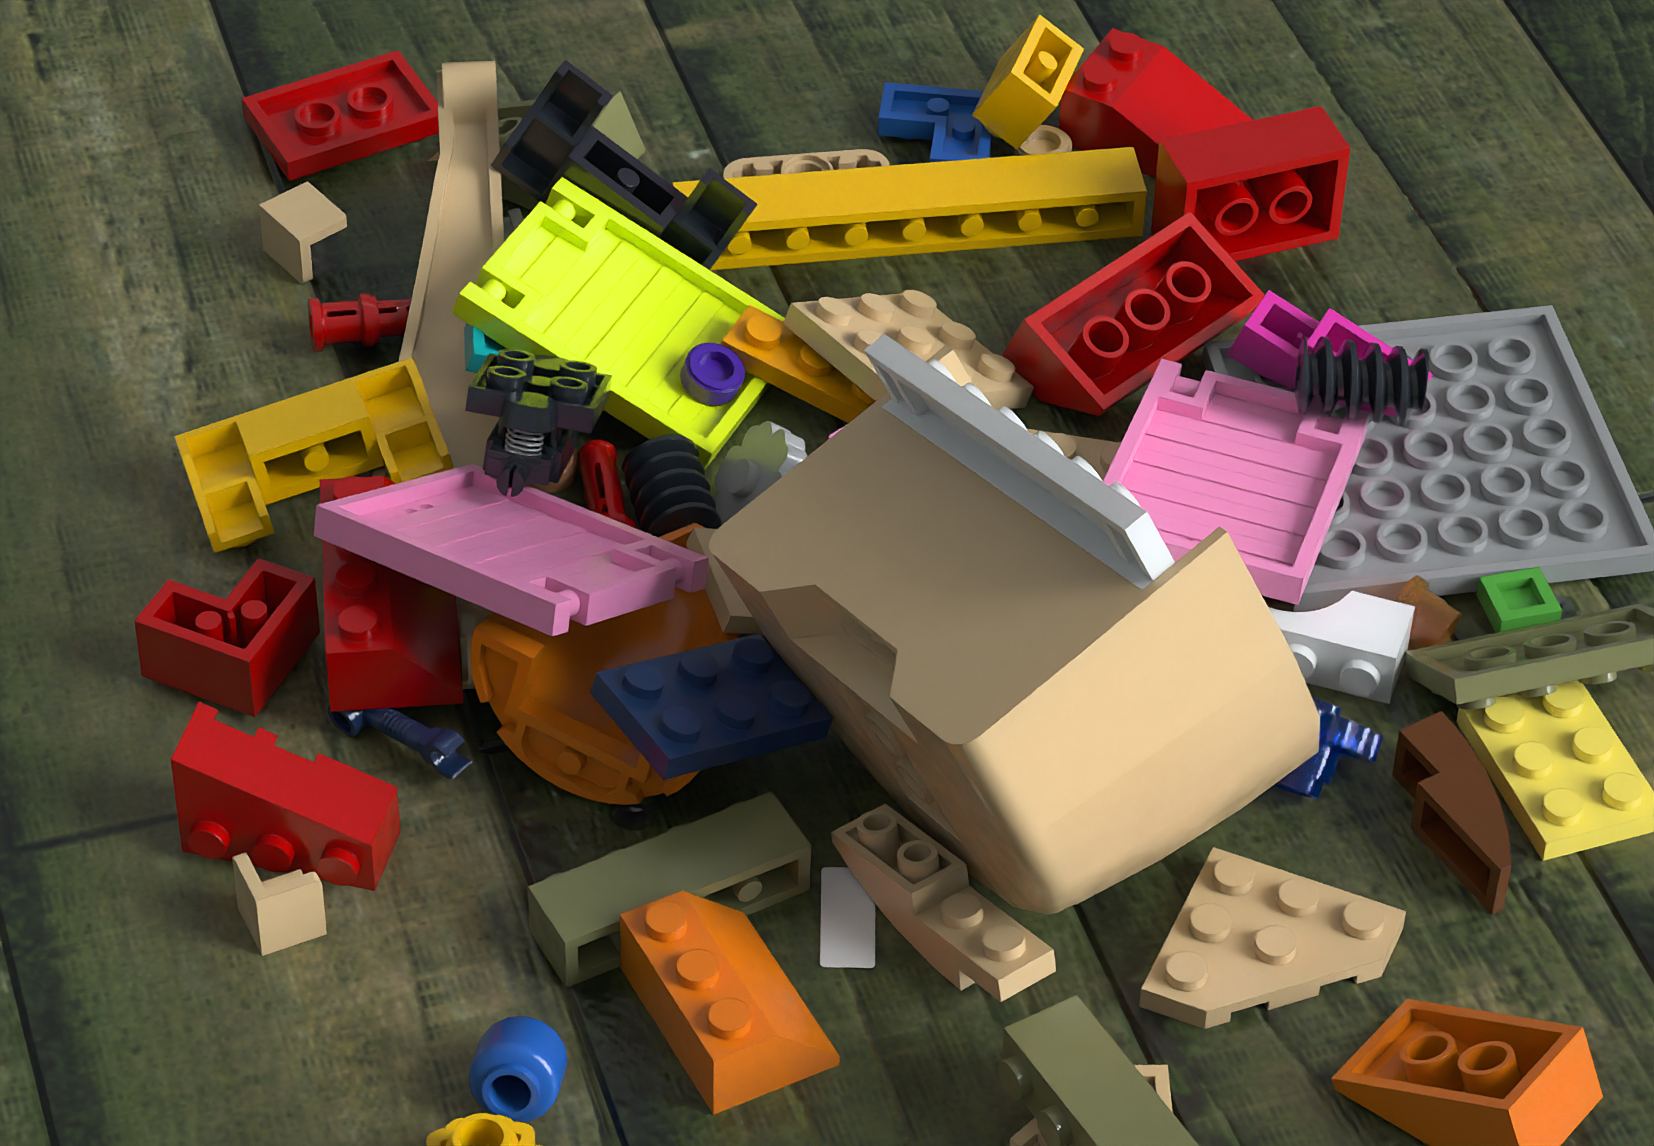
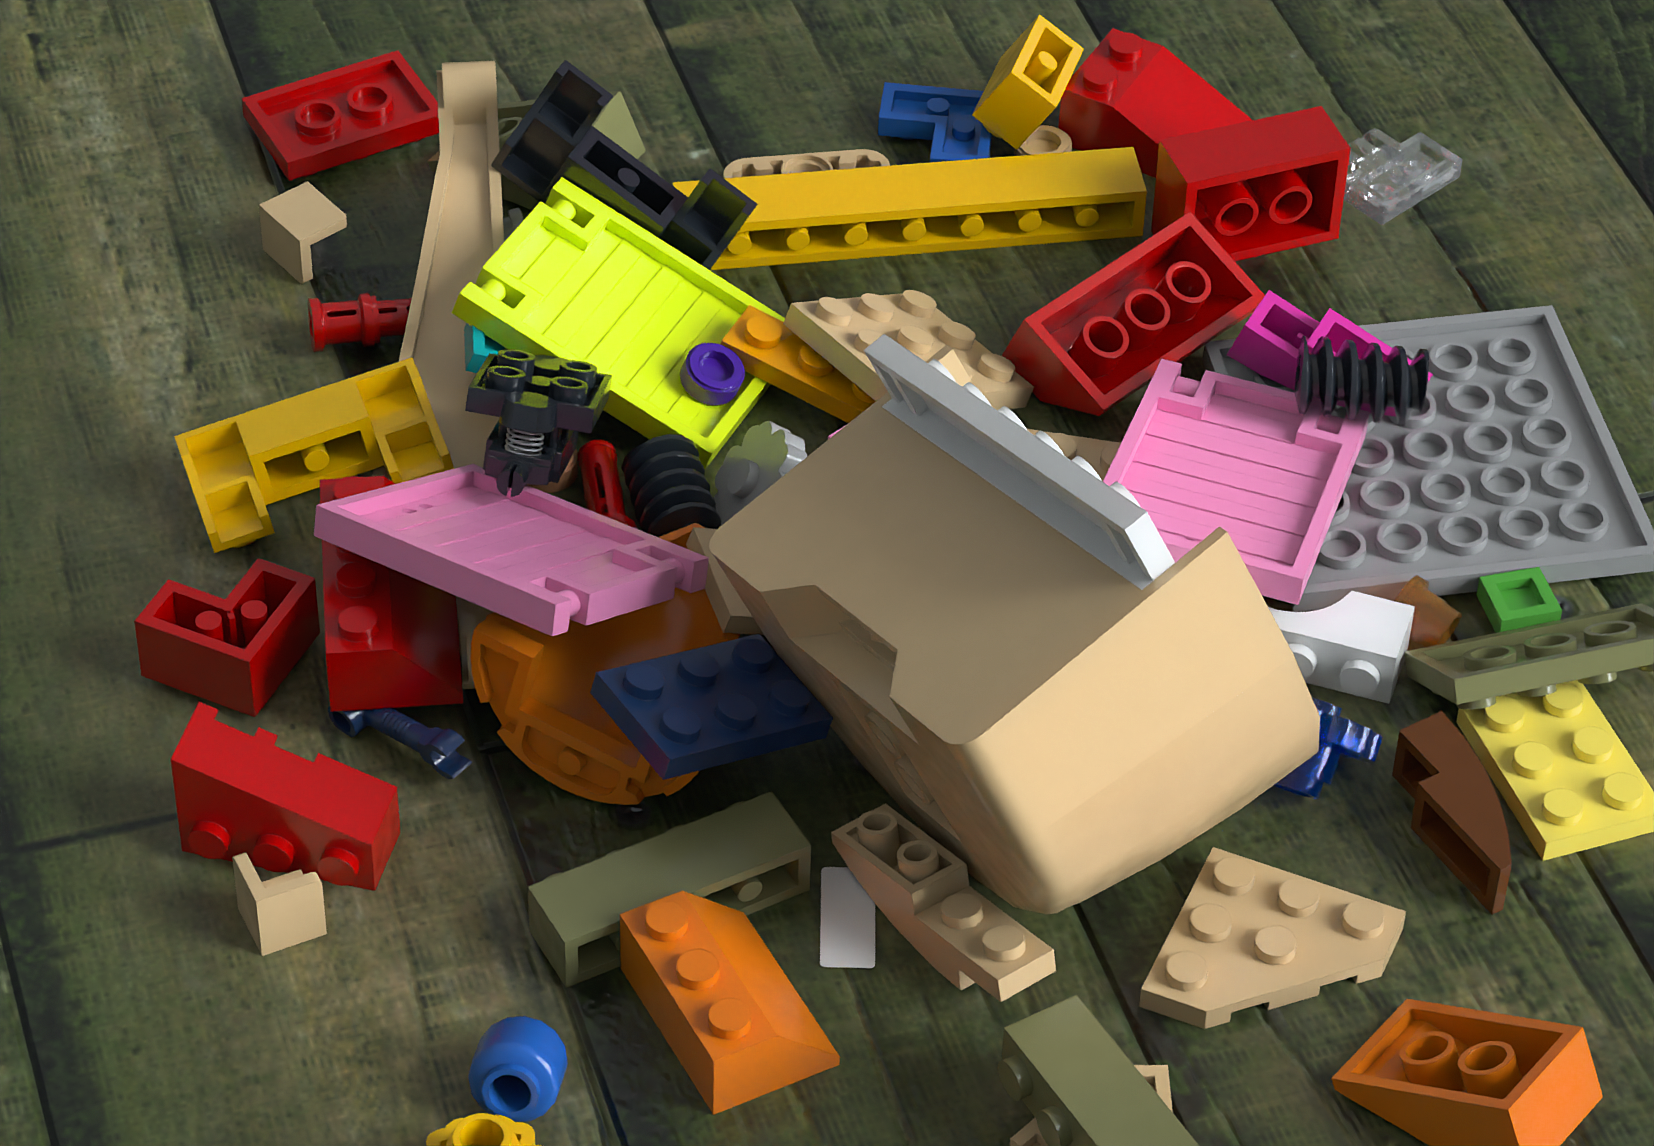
none -> clear hinge [1344,128,1463,225]

